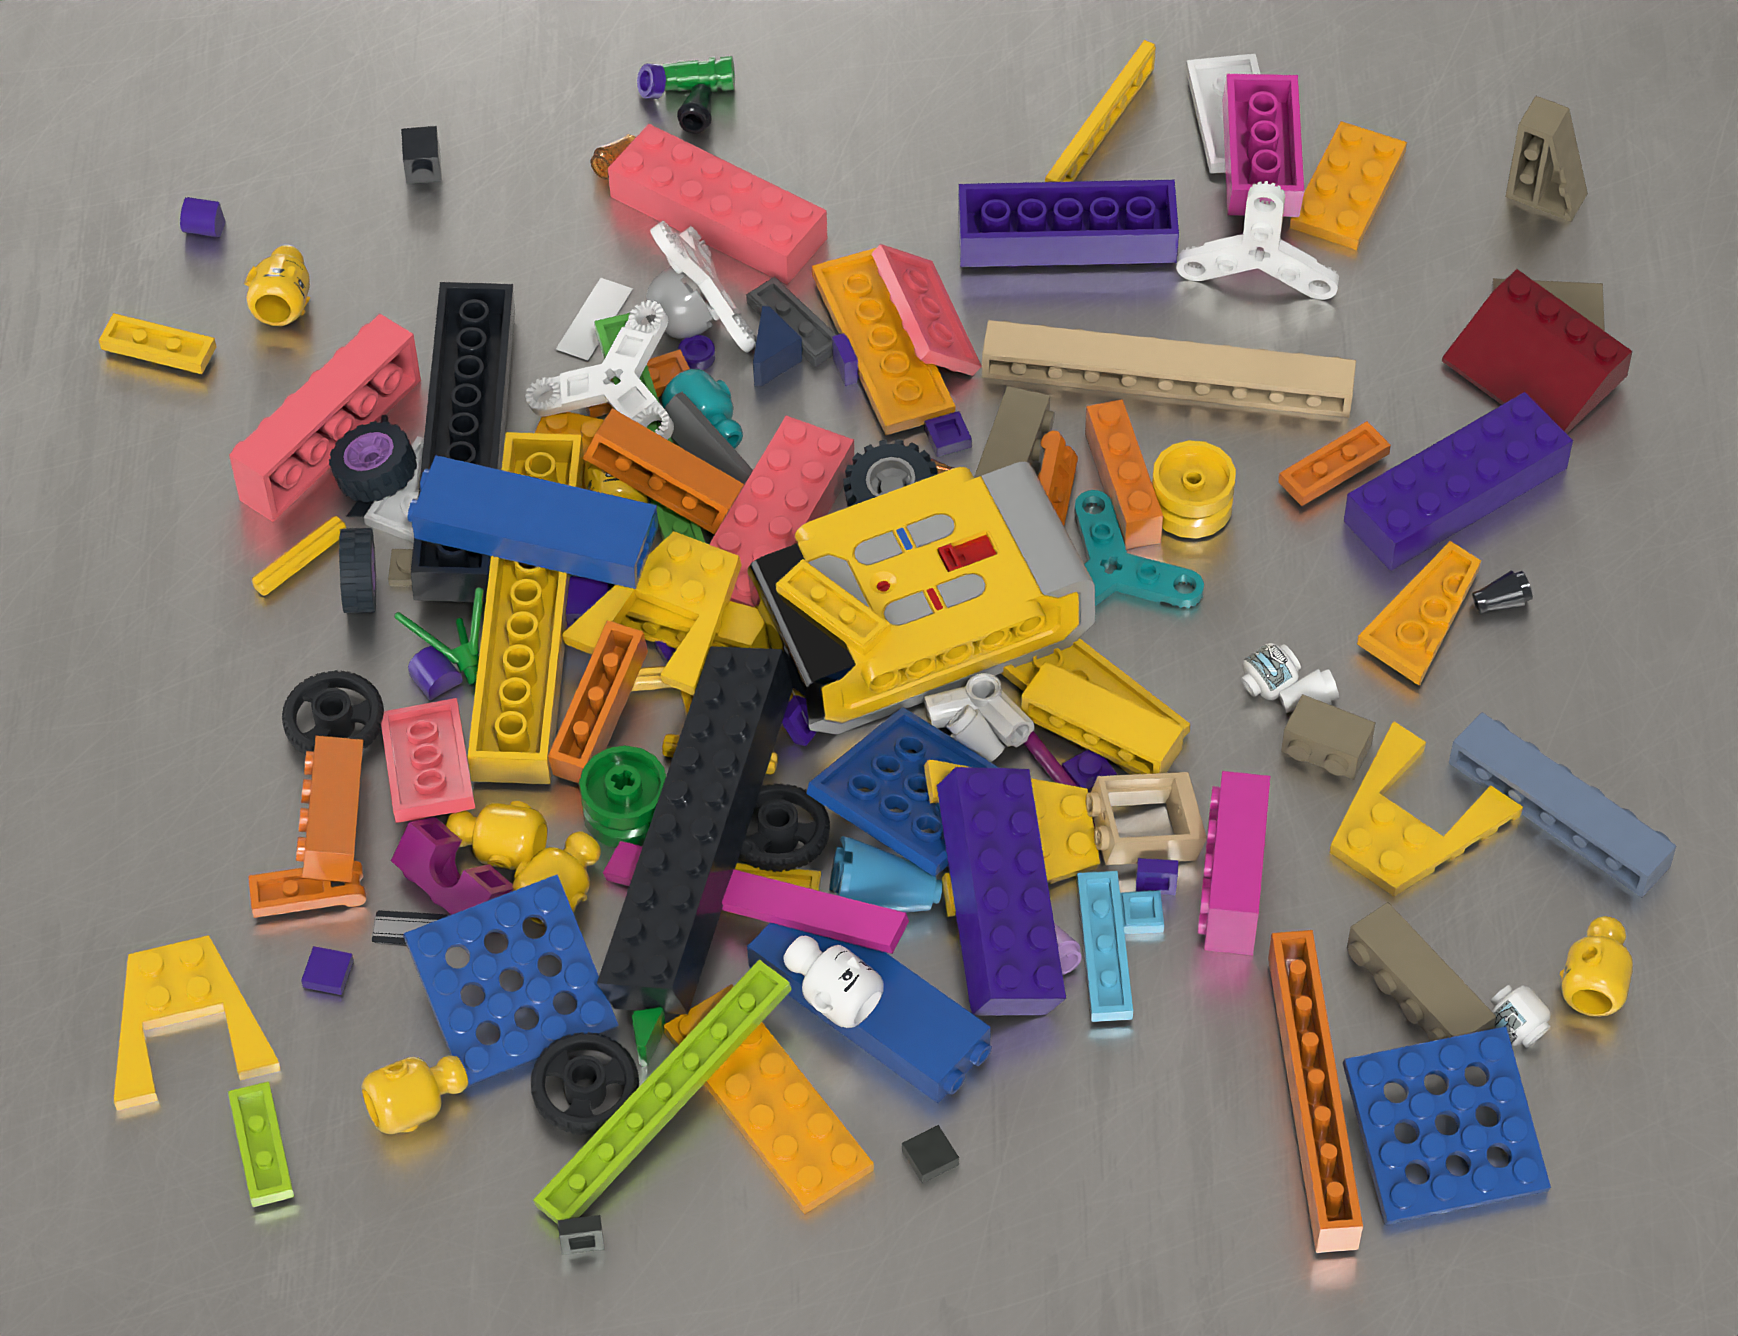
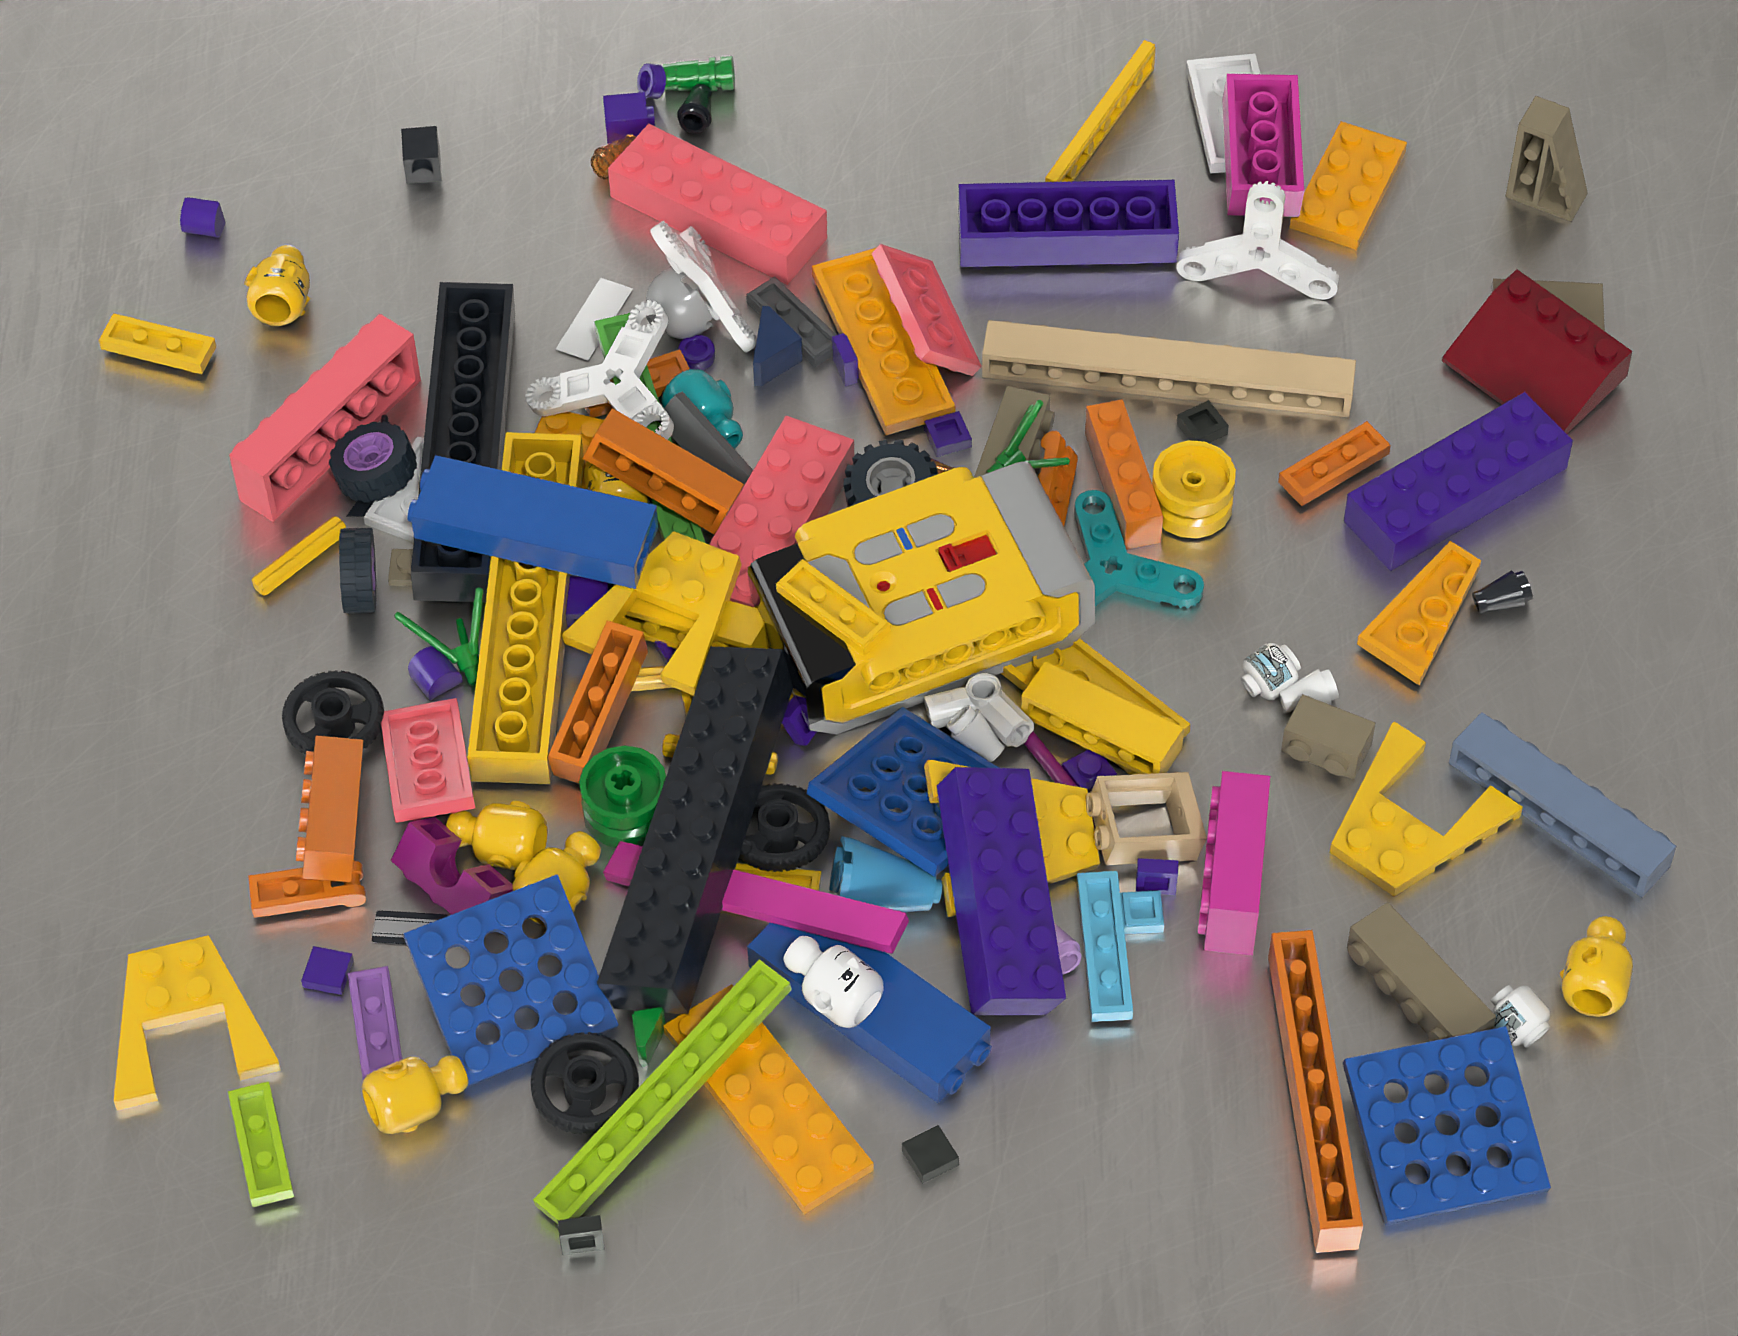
none -> medium lavender tile [348,966,402,1080]
none -> dark purple brick [603,92,655,146]
none -> green plant [986,400,1070,473]
none -> pearl dark grey tile [1176,400,1229,443]

